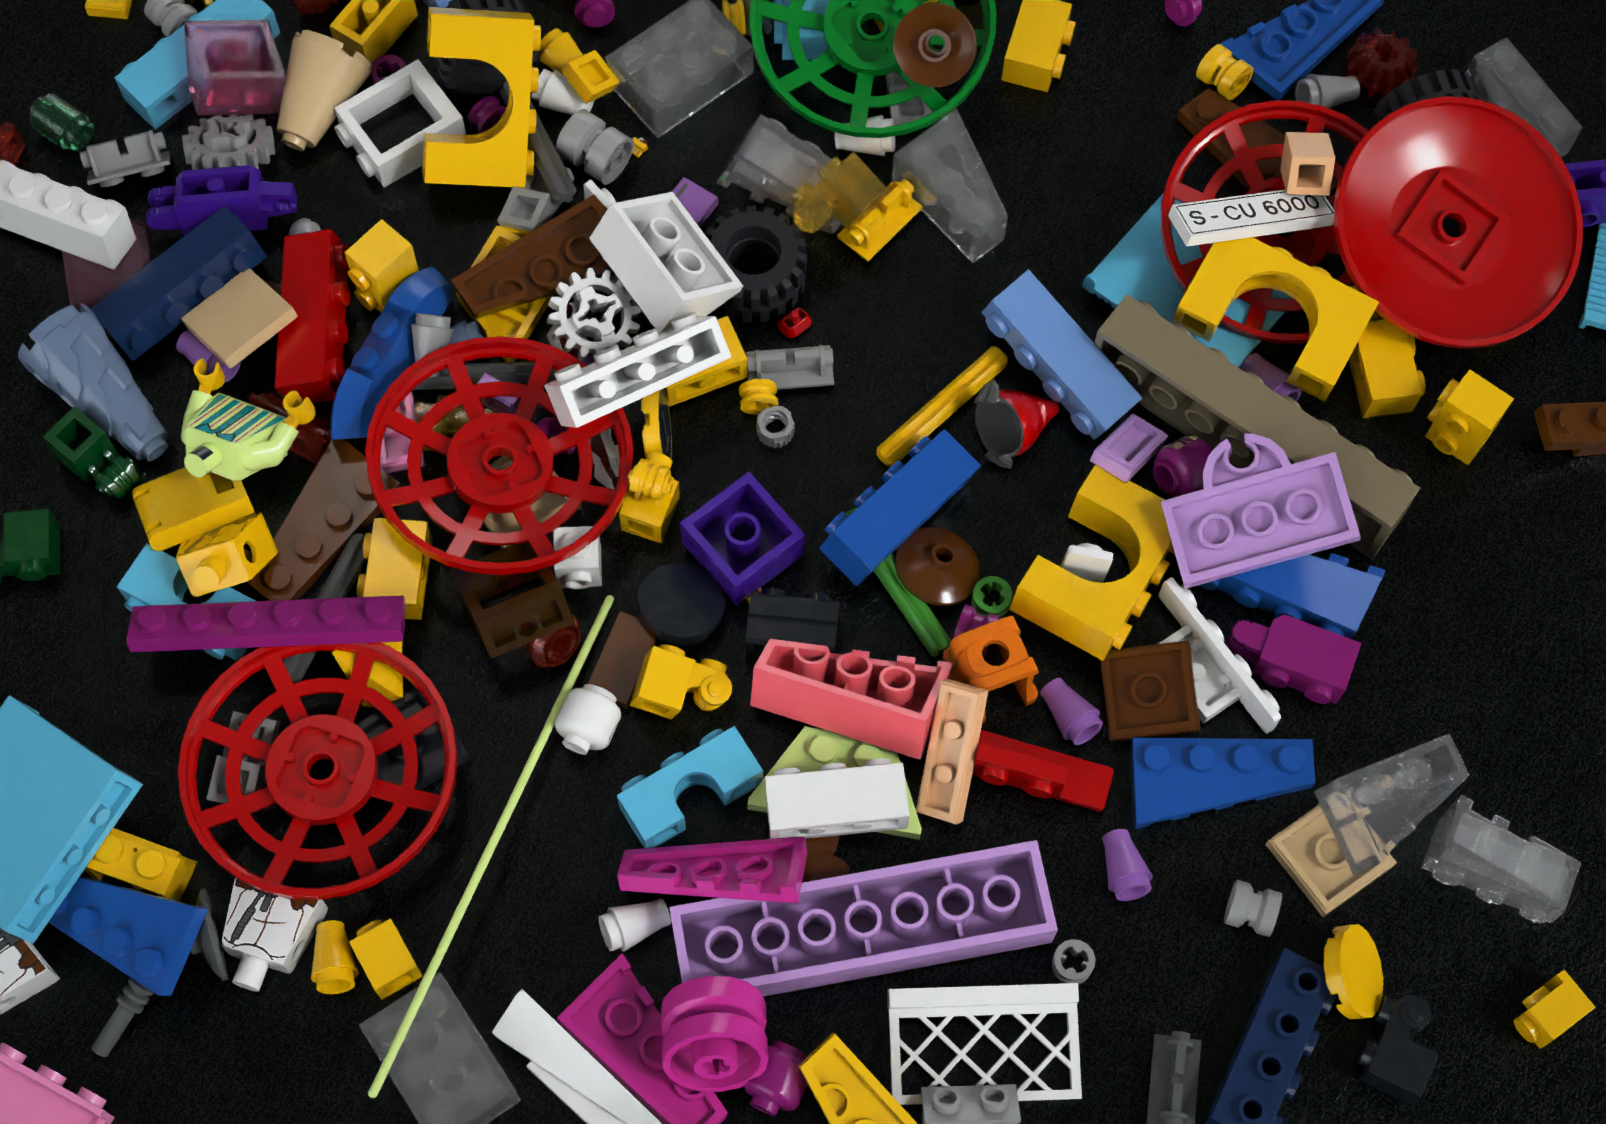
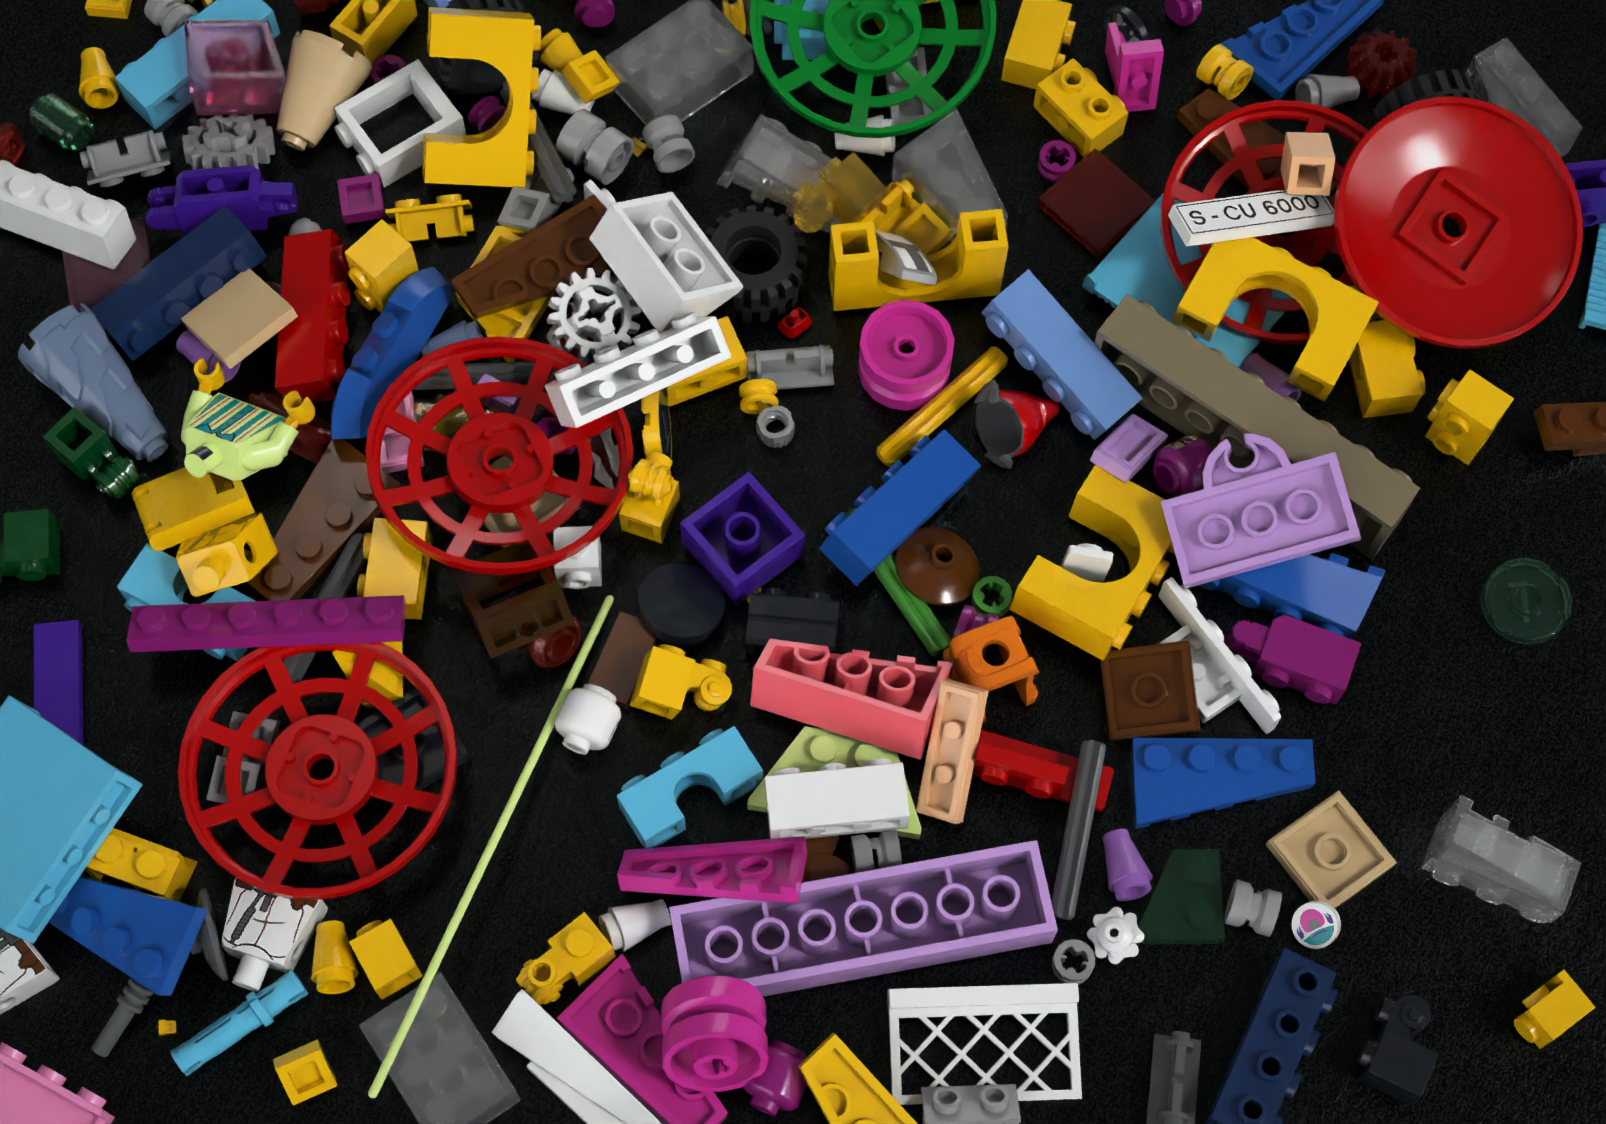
light grey cone [411,313,454,377] -> none
medium lavender tile [672,177,718,228] -> none
reddish brown dish [893,2,977,87] -> none
medium lavender cone [1040,678,1103,745] -> none
clear wedge [1314,734,1469,876] -> none
yellow tile [1324,924,1383,1020] -> none
none -> dark purple tile [34,620,84,745]
none -> yellow cone [79,47,120,109]
none -> yellow piece [156,1020,176,1036]
none -> medium azure pin [170,969,308,1076]
none -> yellow plate [273,1039,338,1106]
none -> magenta plate [337,174,386,224]
none -> yellow hinge [385,194,474,242]
none -> yellow brick [516,912,616,1006]
none -> light grey wheel [642,115,695,173]
none -> yellow arch [829,209,1008,311]
none -> light grey wheel [850,830,902,873]
none -> dark pink wheel [858,300,955,411]
none -> slope [875,230,938,285]
none -> yellow plate [894,202,955,256]
none -> yellow brick [1033,58,1129,161]
none -> clear red tile [1037,148,1155,257]
none -> magenta bush [1038,140,1076,182]
none -> dark grey axle [1051,740,1106,920]
none -> white plant [1087,907,1145,964]
none -> dark pink piece [1101,5,1164,112]
none -> clear green wing [1137,849,1225,944]
none -> tile [1291,900,1341,949]
none -> clear green tile [1480,558,1572,645]

